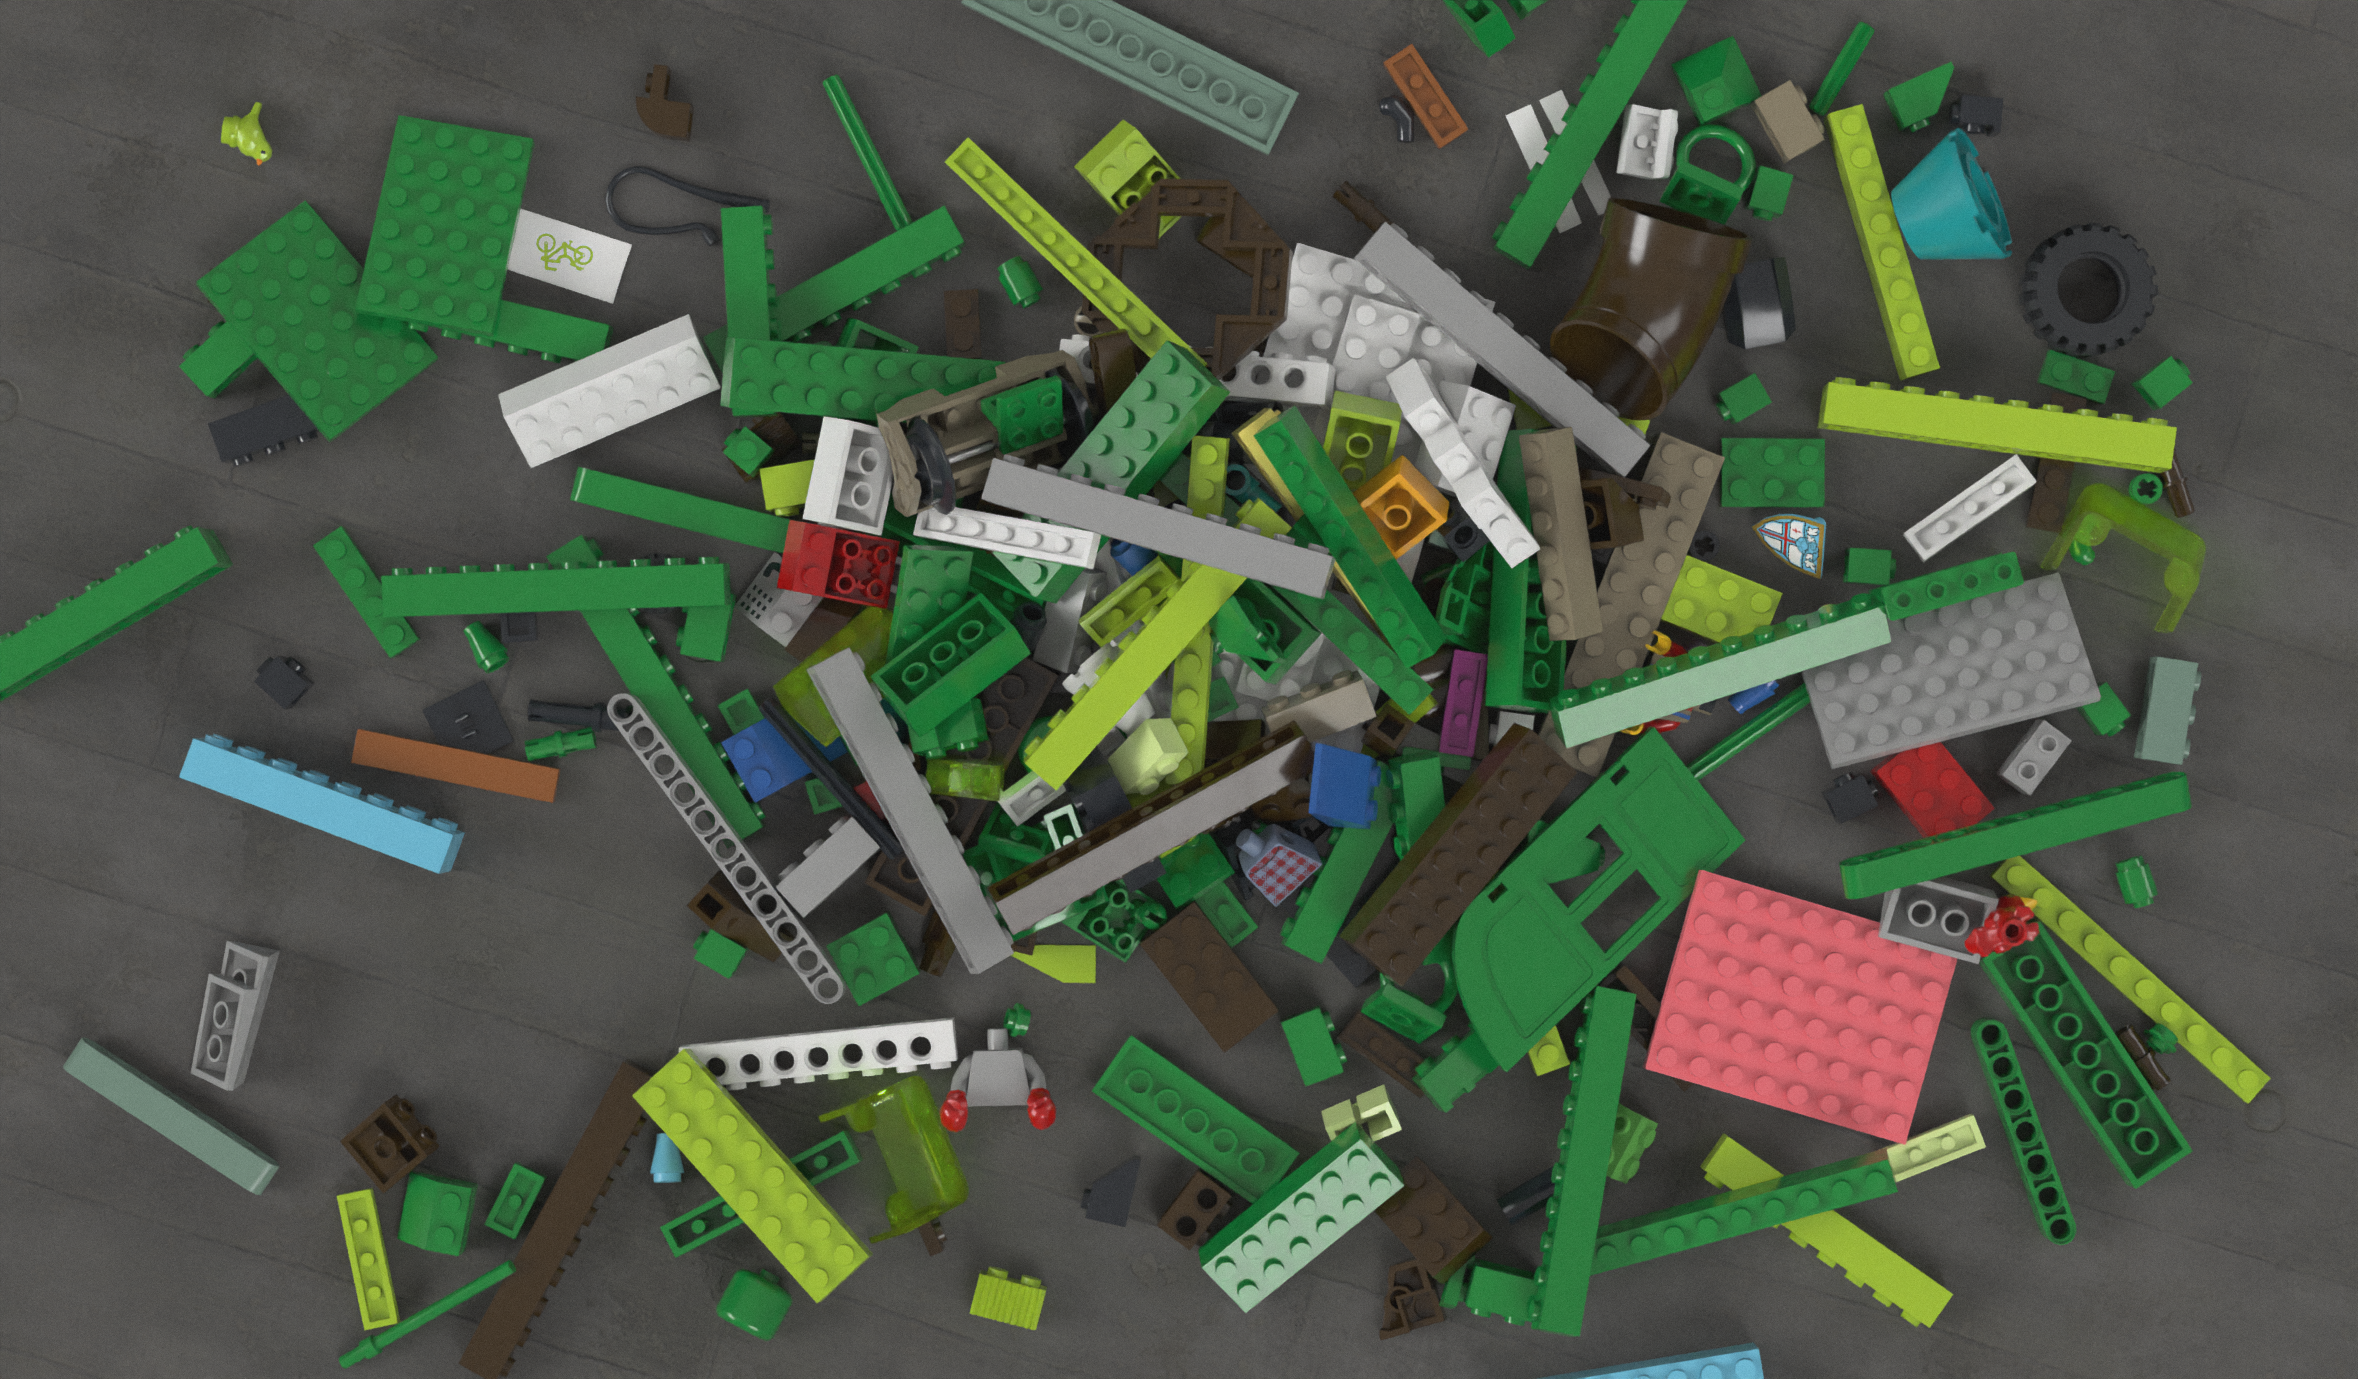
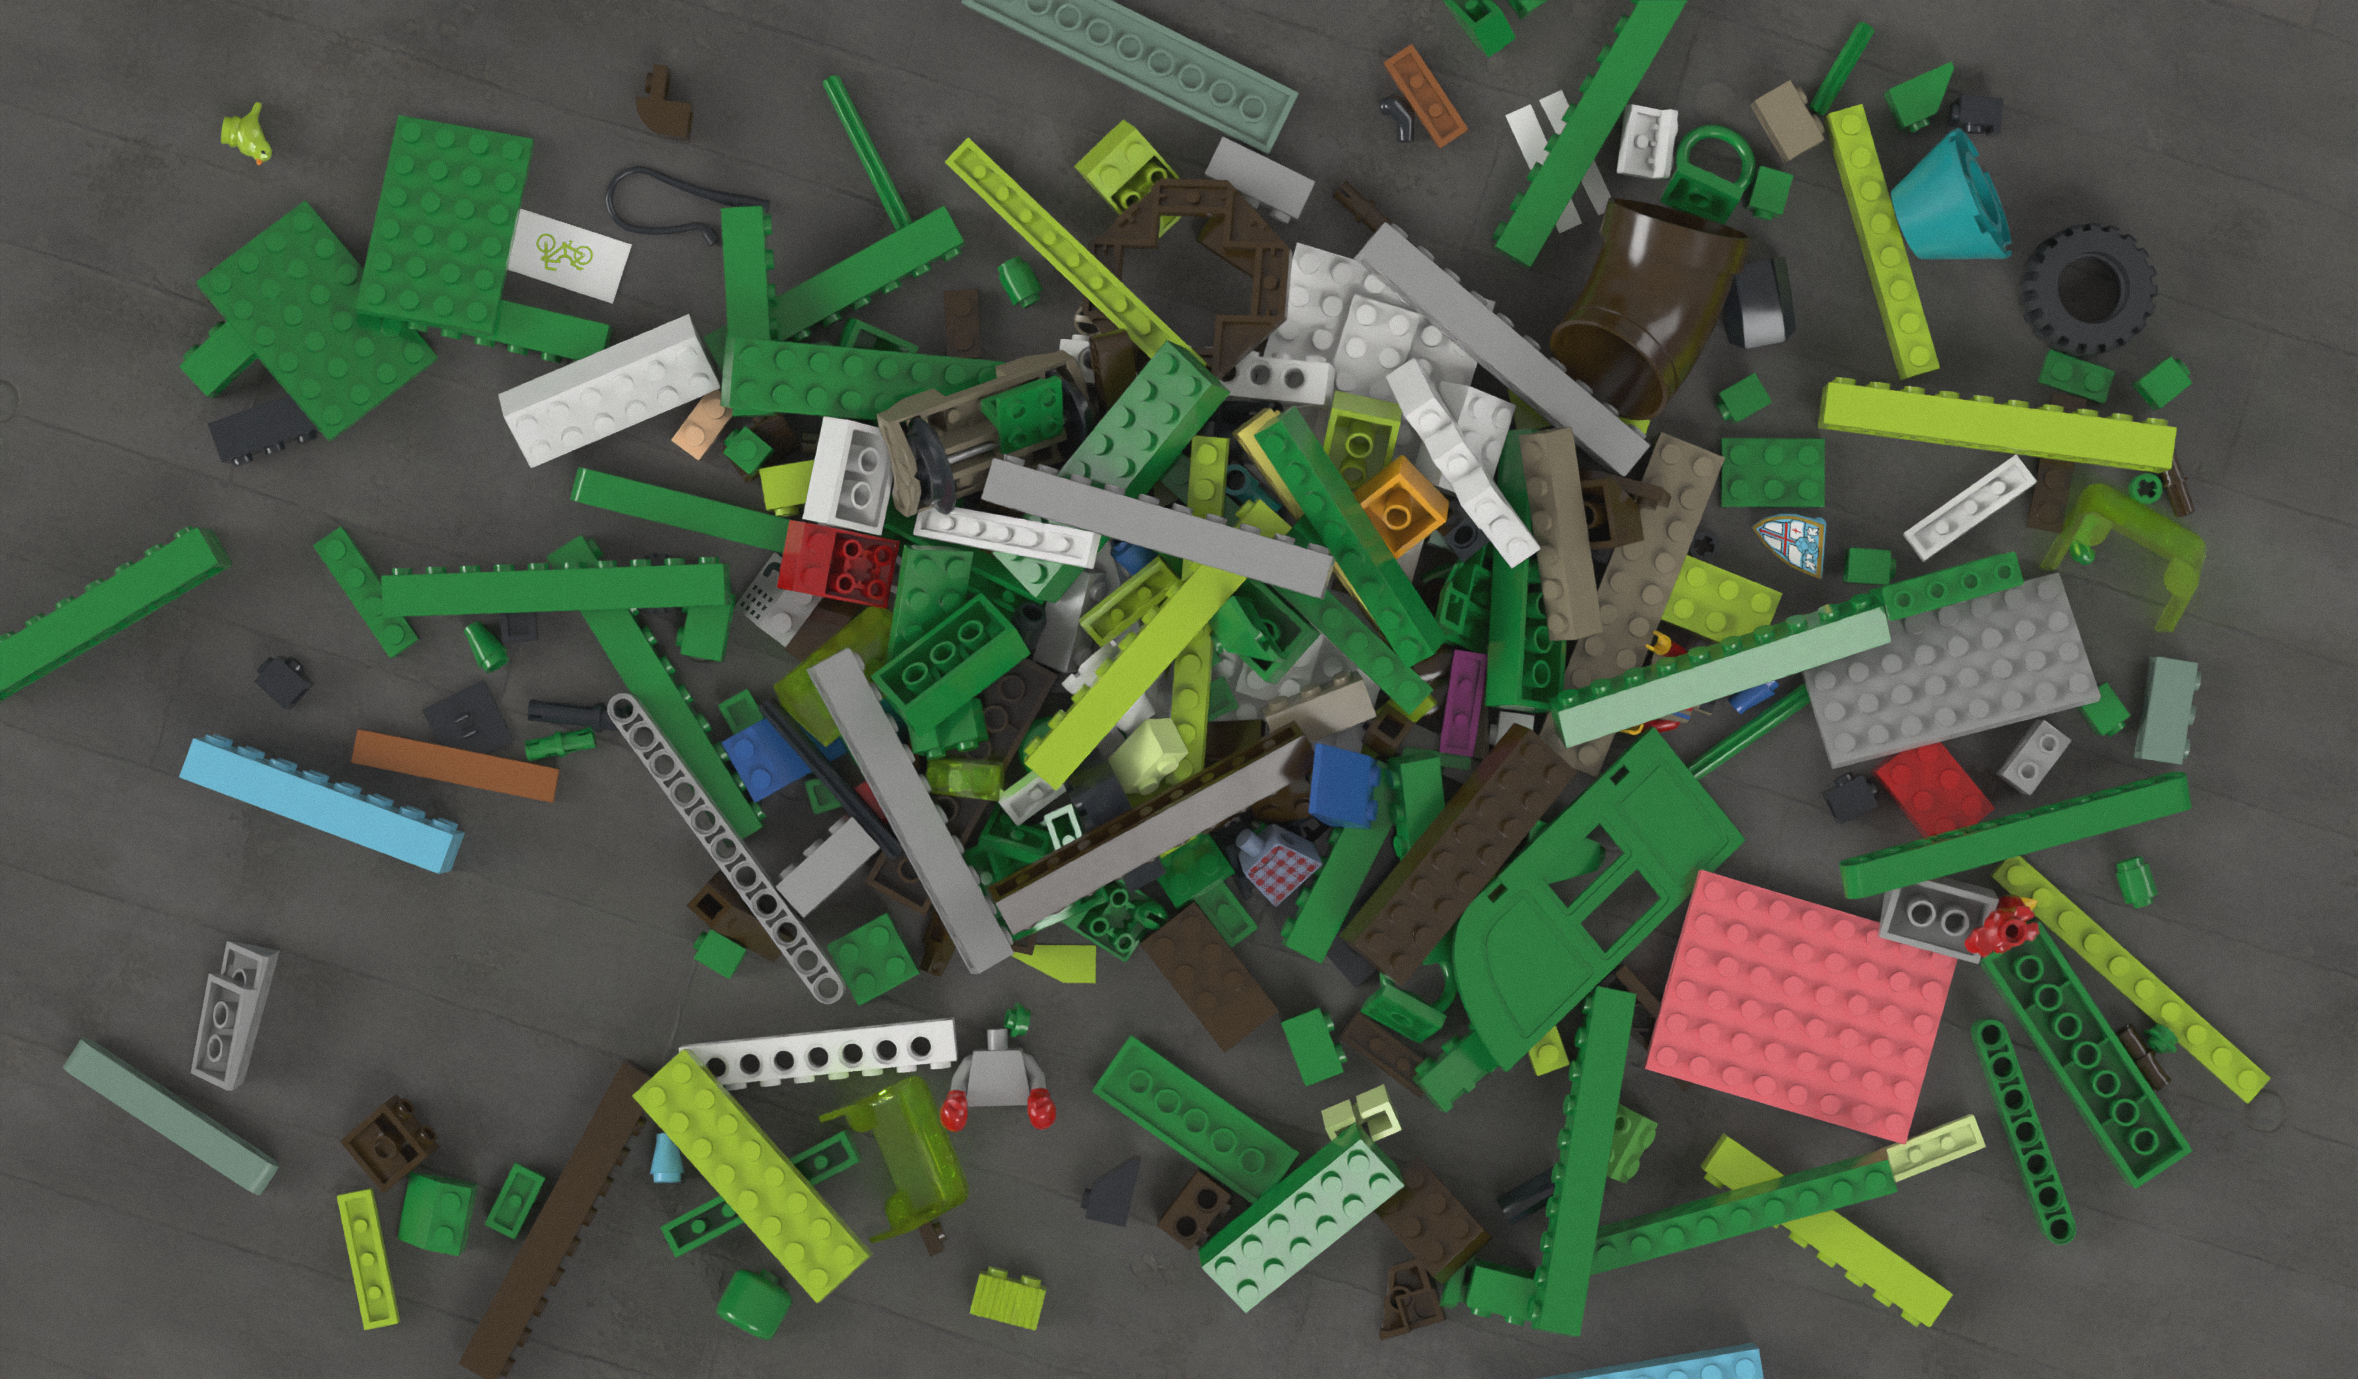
green bar [339,1260,516,1369] -> none
green slope [1671,36,1761,126] -> none
none -> light nougat plate [671,389,733,461]
none -> light grey brick [1204,137,1315,224]

